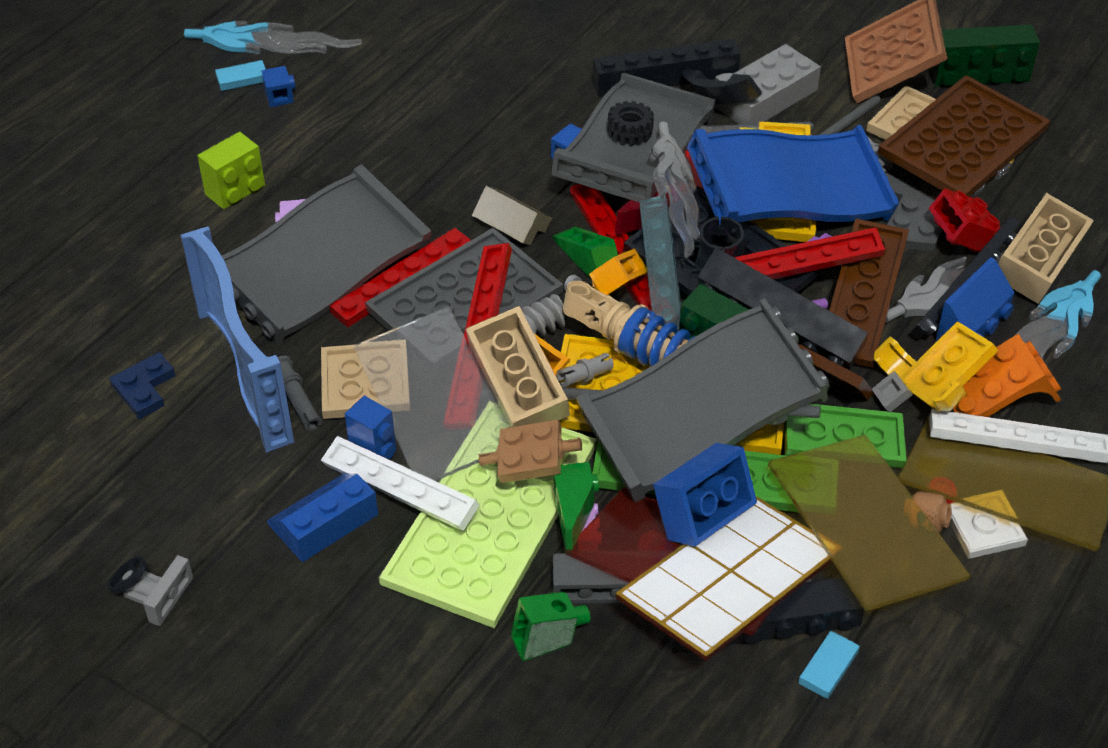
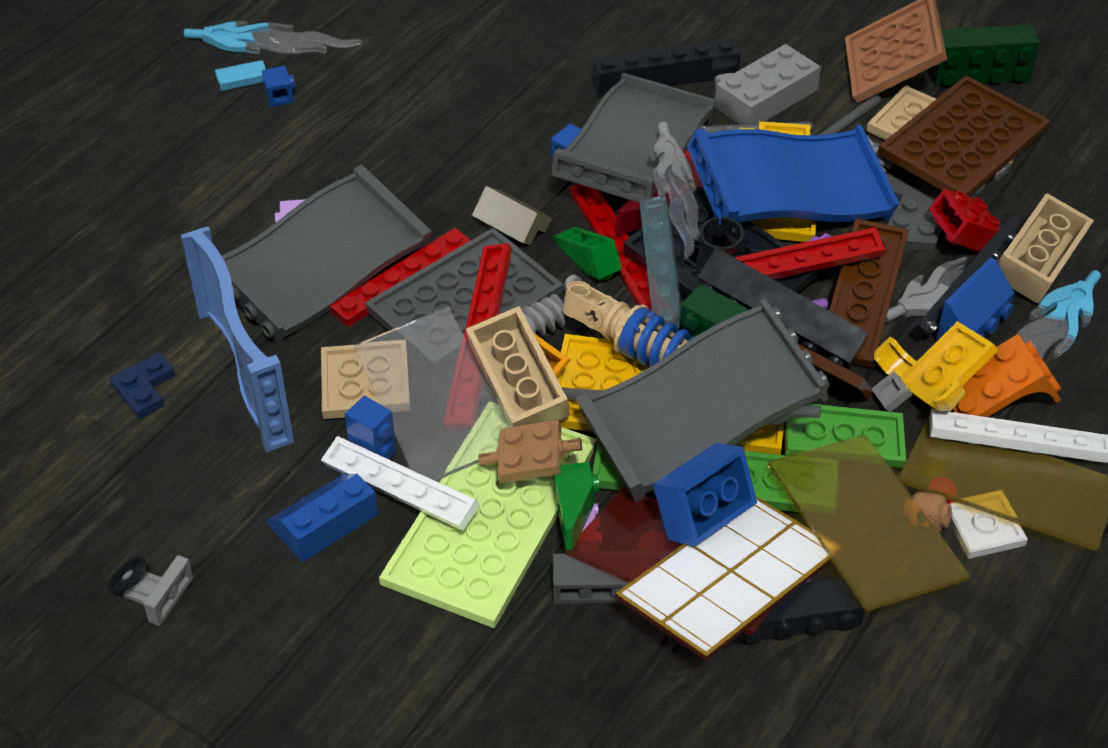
lime brick [197,132,265,210] -> none
dark grey pin [278,356,322,431] -> none
green torso [511,592,590,661] -> none
light grey pin [556,353,613,388] -> none
light orange slope [589,248,649,295] -> none
black tyre [607,101,654,145] -> none
black slope [682,69,763,104] -> none
medium azure tile [798,631,860,699] -> none

